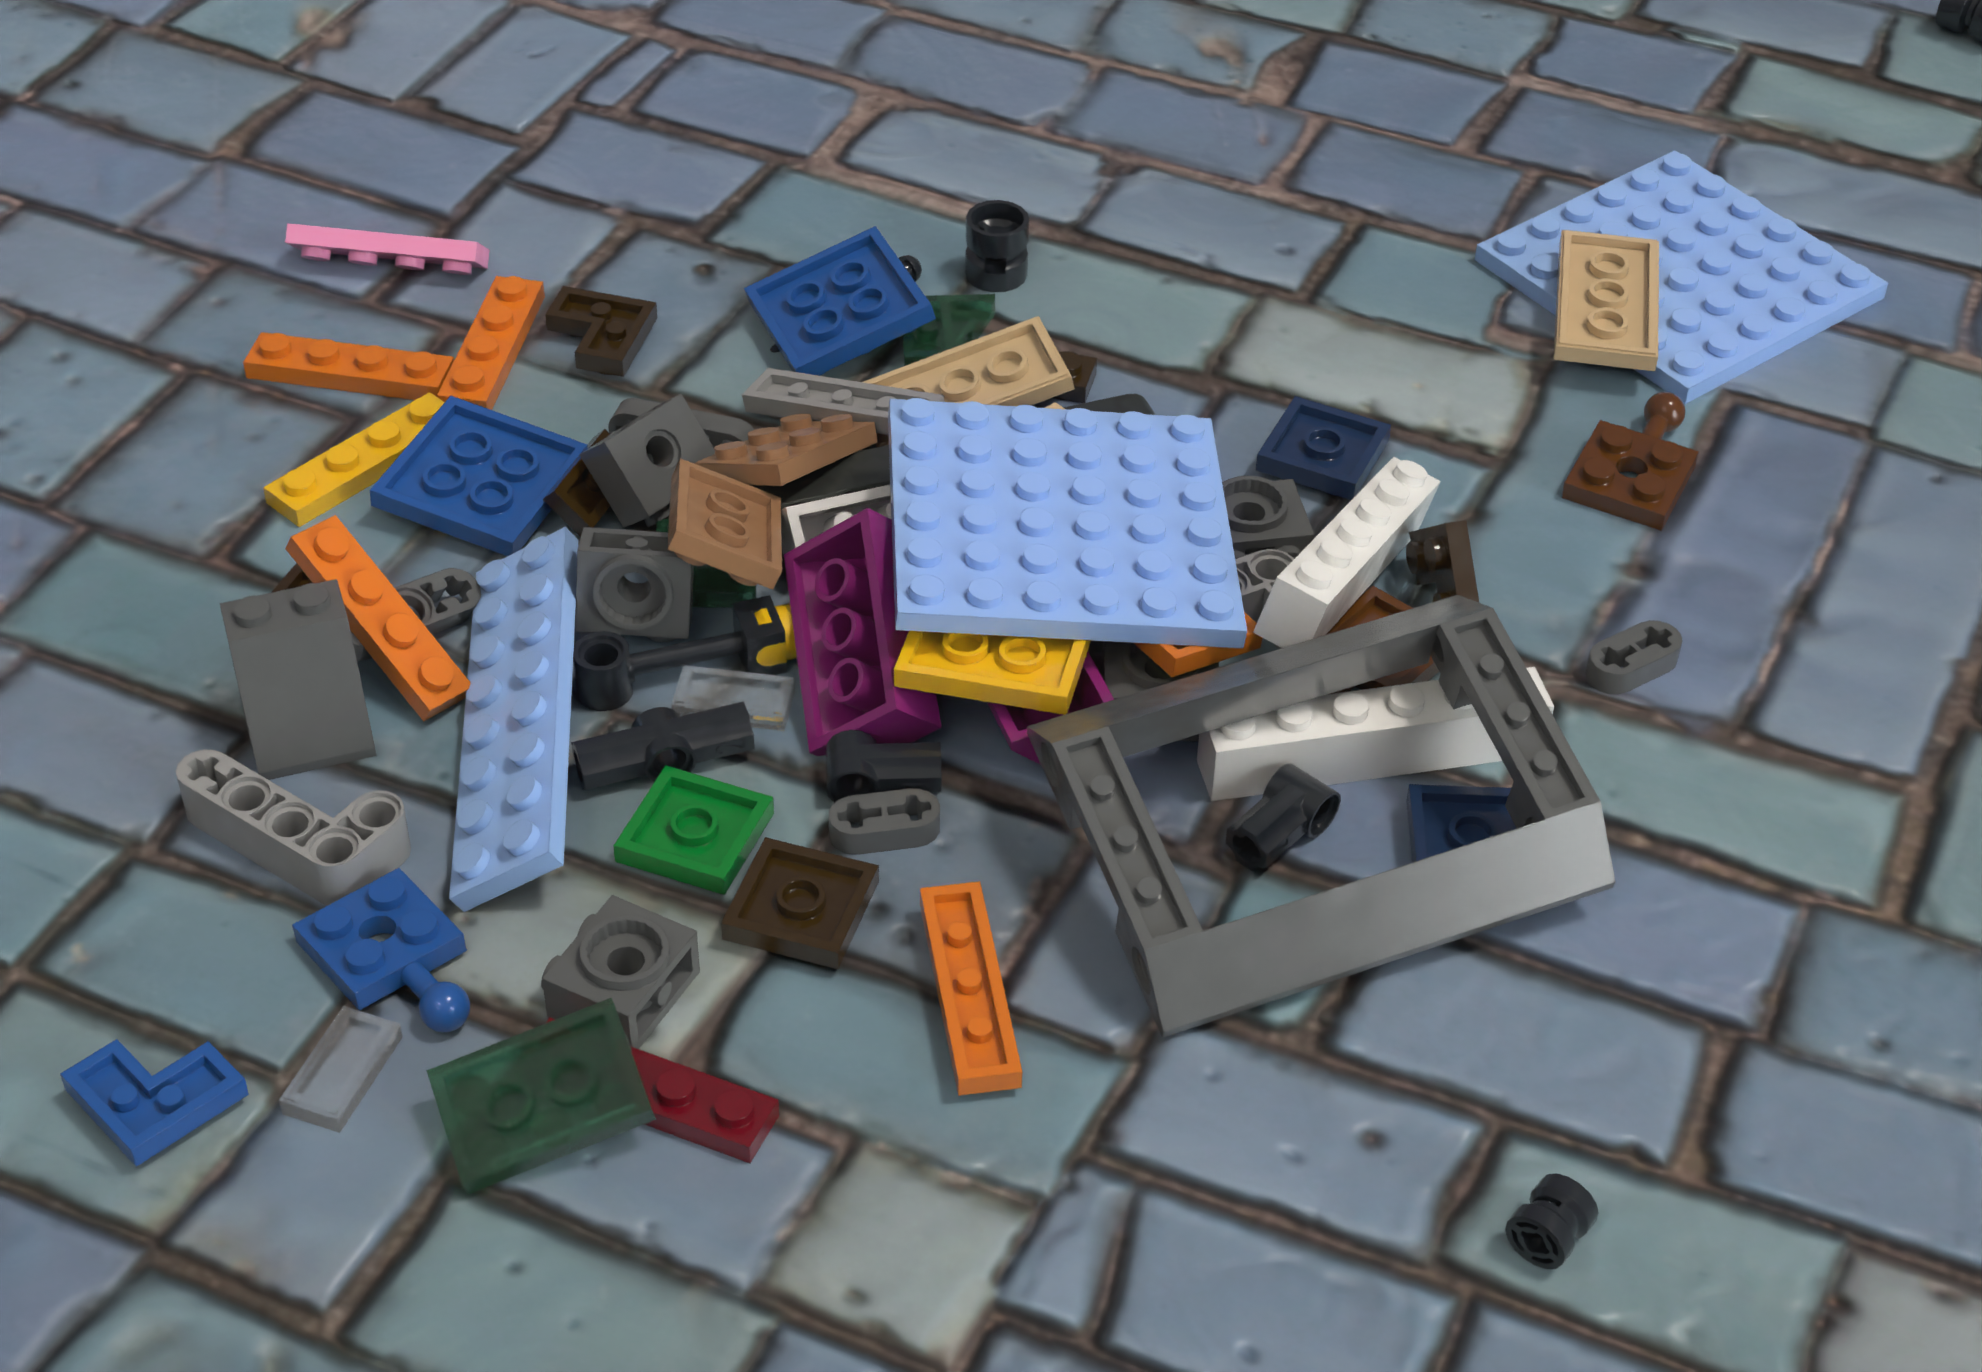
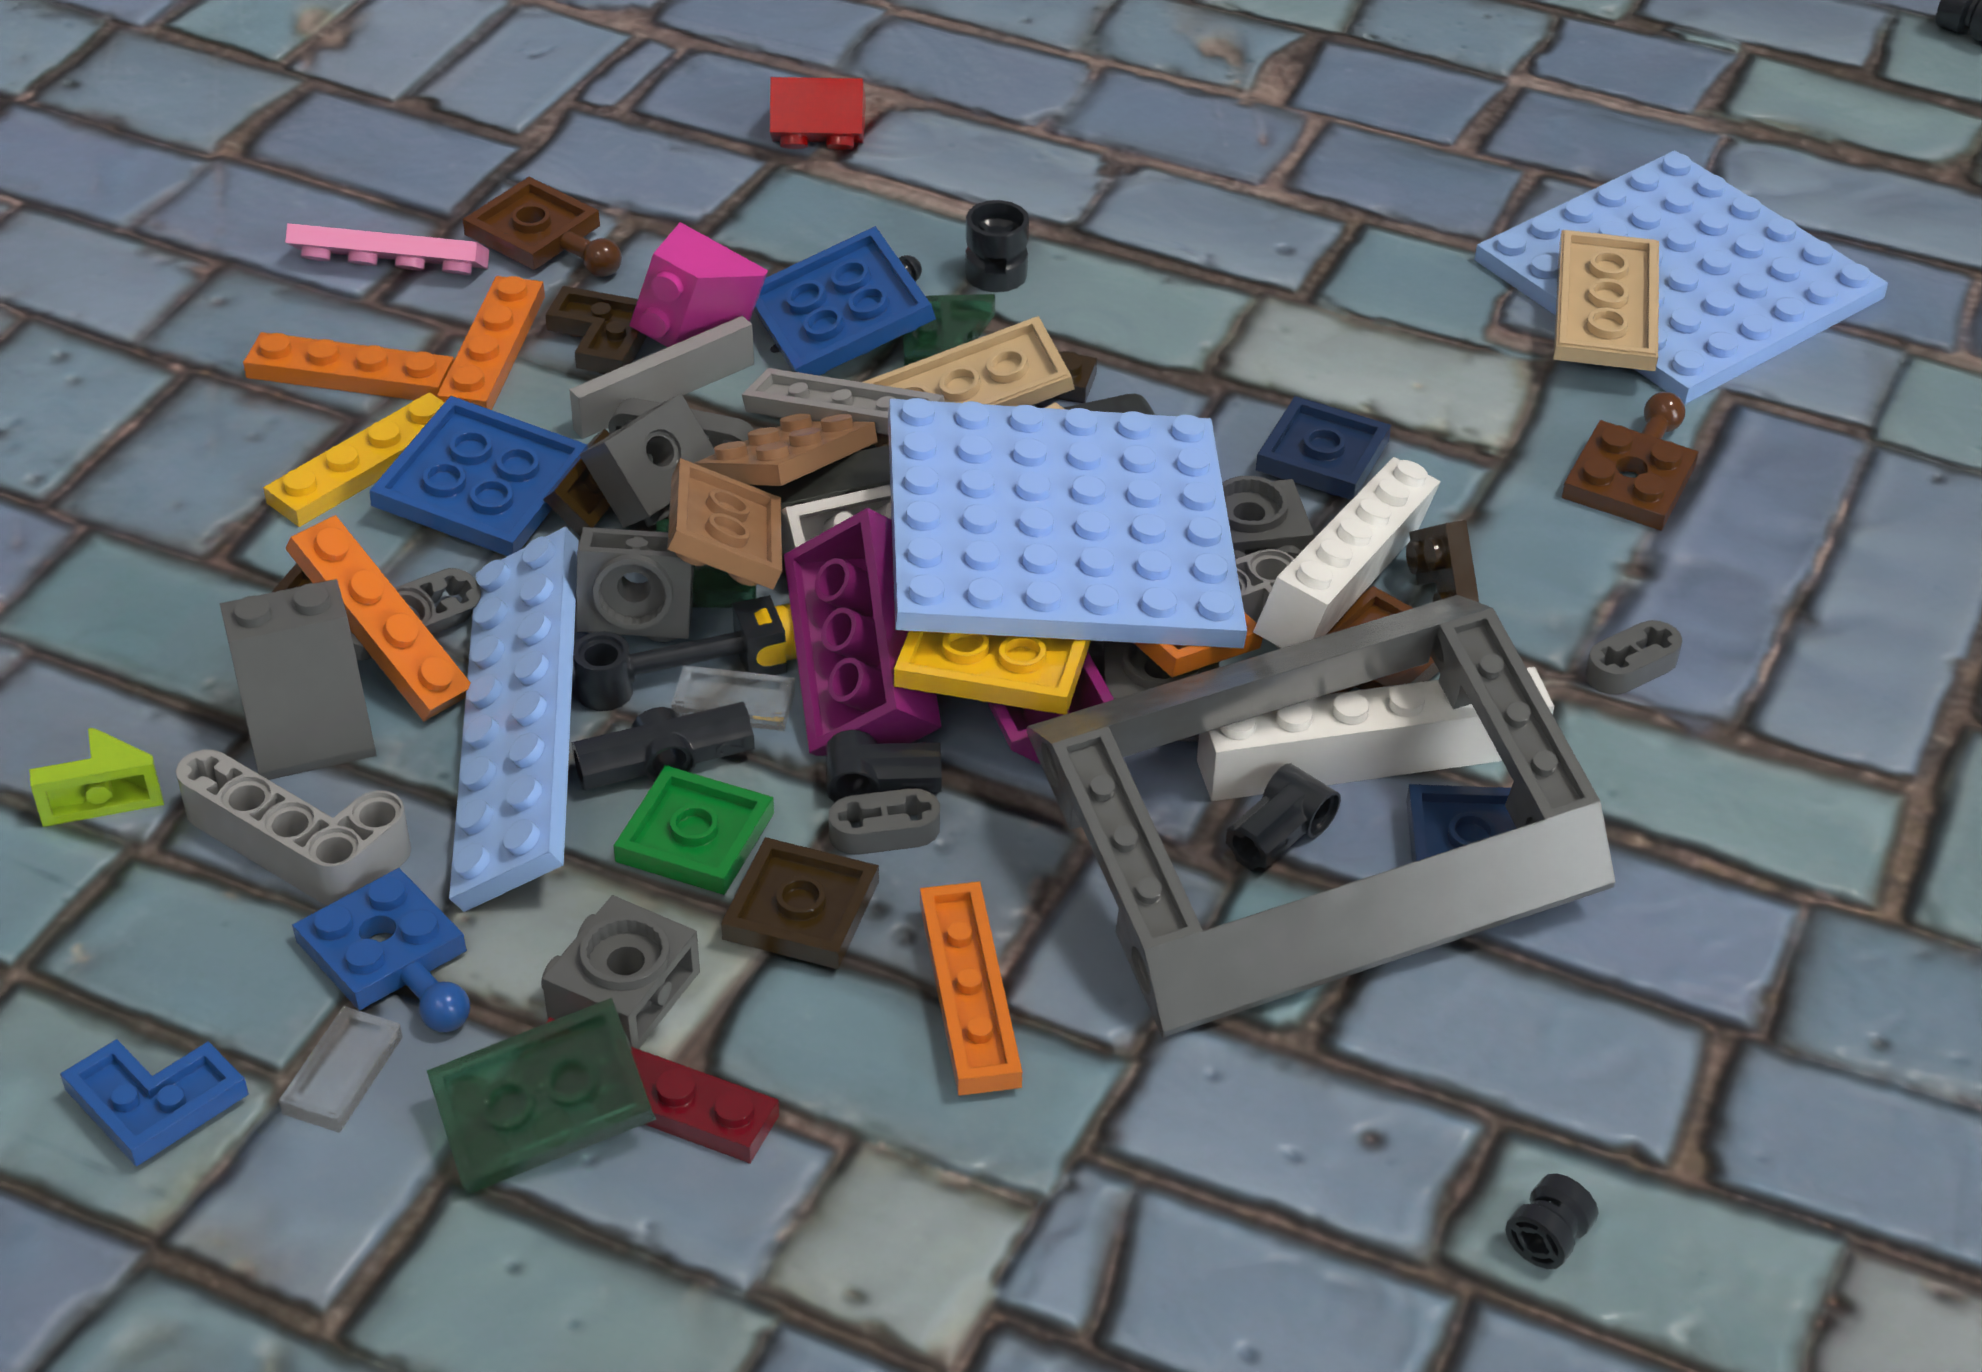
none -> lime slope [29,728,164,827]
none -> reddish brown plate [462,176,622,277]
none -> light grey tile [569,316,754,439]
none -> dark pink slope [629,222,768,347]
none -> red slope [770,77,866,150]

